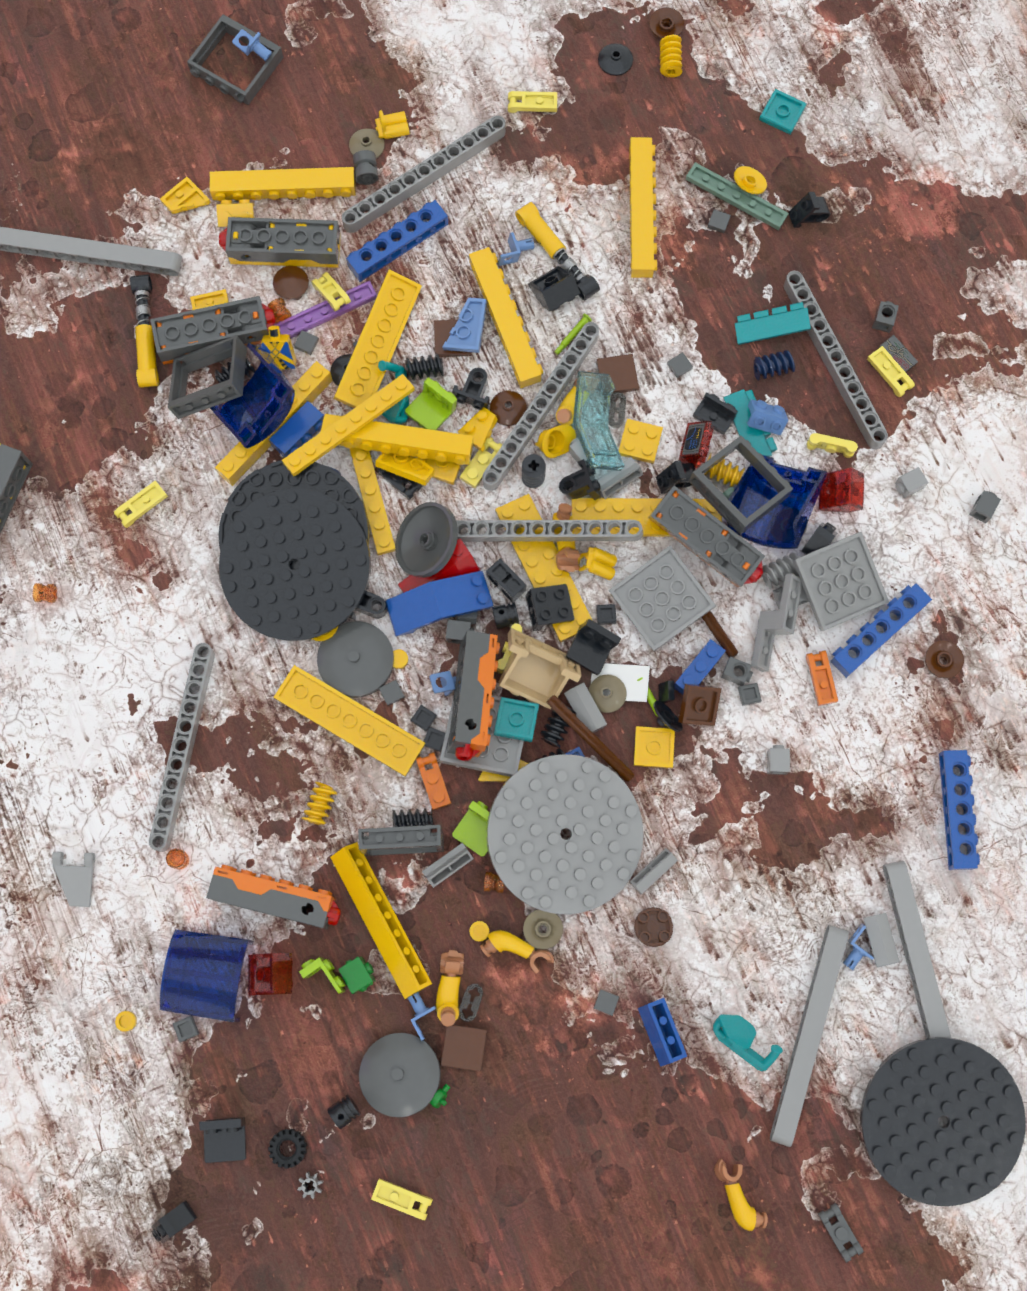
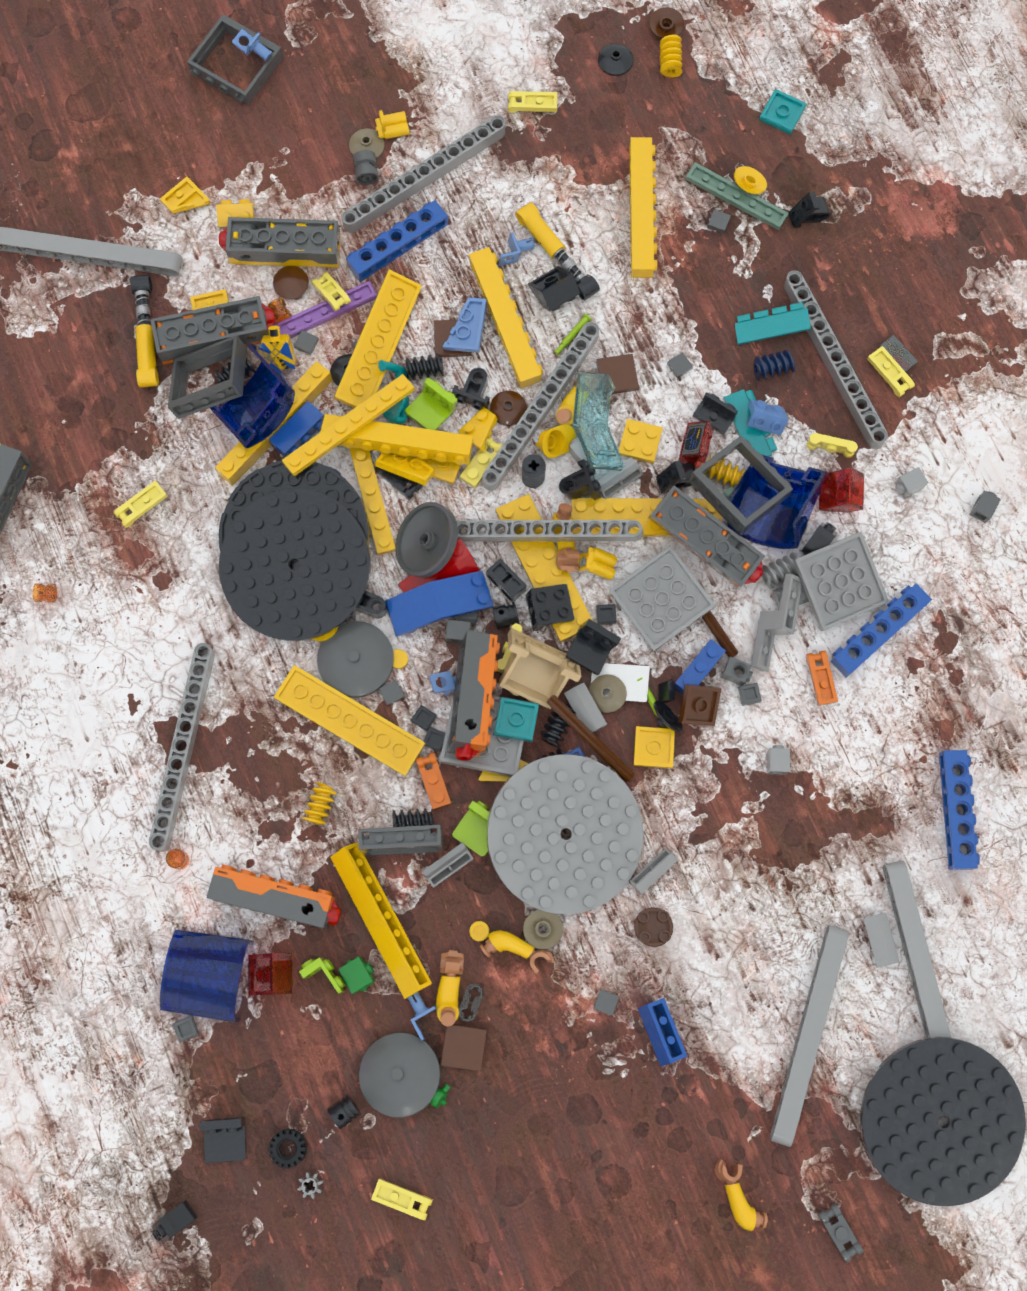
light grey flag [52,852,95,907] -> none
yellow tile [115,1011,137,1032] -> none
yellow brick [210,167,356,201] -> none
clear orange wheel [484,871,504,893] -> none
clear smoke beam [608,392,626,428] -> none
teal piece [713,1014,783,1072] -> none
medium blue bracket [843,923,874,970] -> none
dark grey brick [872,301,899,333] -> none
reddish brown dish [925,640,964,678] -> none

